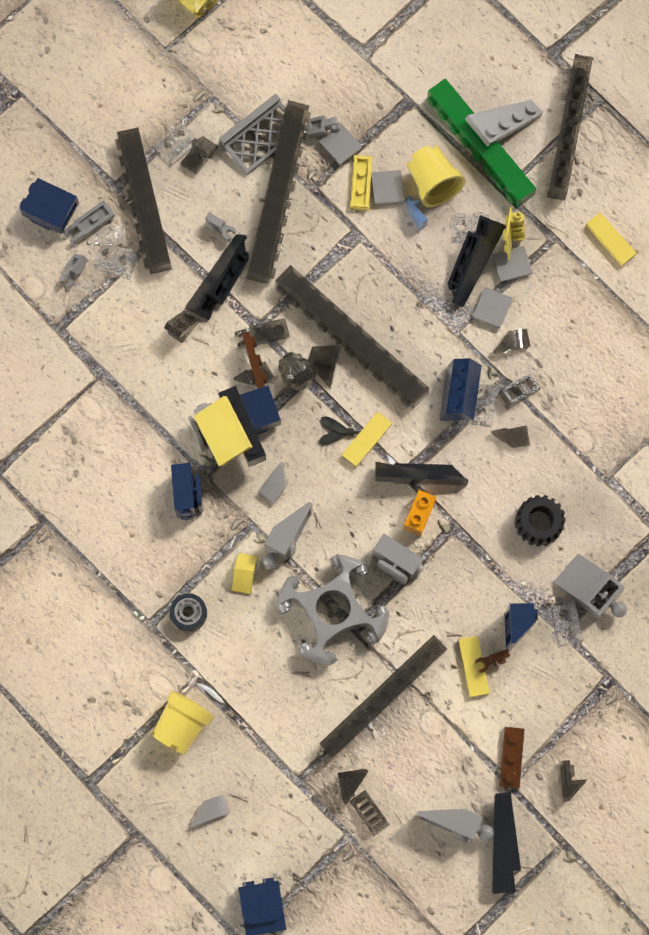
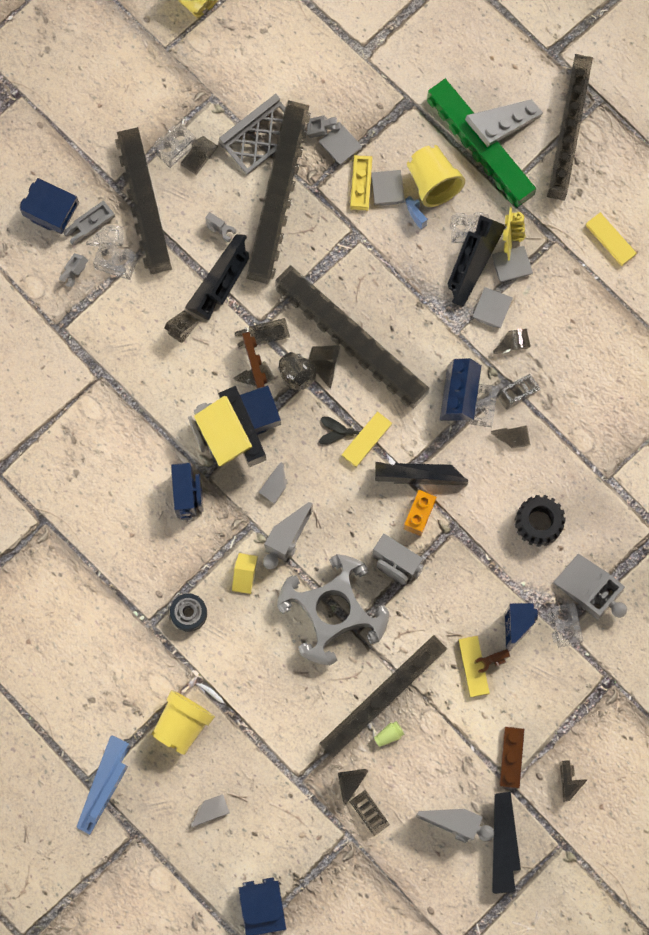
none -> medium blue wedge [77,735,131,835]
none -> yellowish green cone [374,721,405,747]

